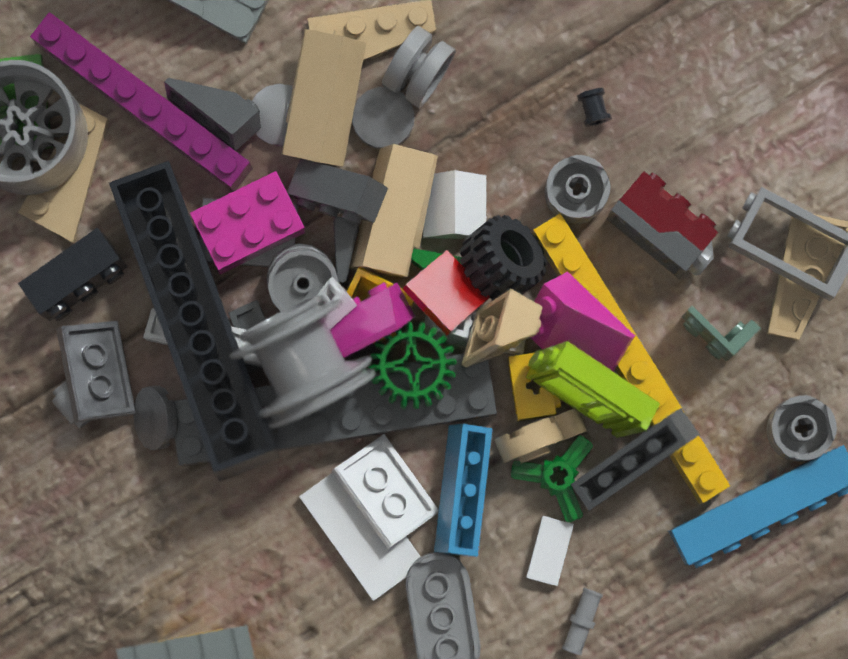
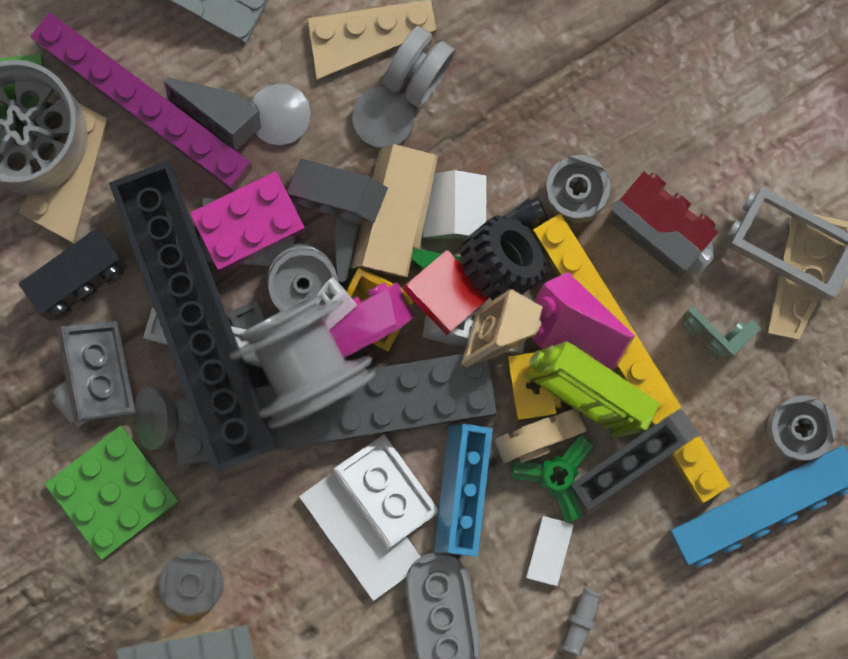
tan slope [282,29,366,167] -> none
green gear [369,322,457,410] -> none
black bush [577,88,612,127] -> none
none -> bright green plate [45,425,180,560]
none -> flat silver tile [159,552,223,616]
none -> black cone [506,197,548,229]

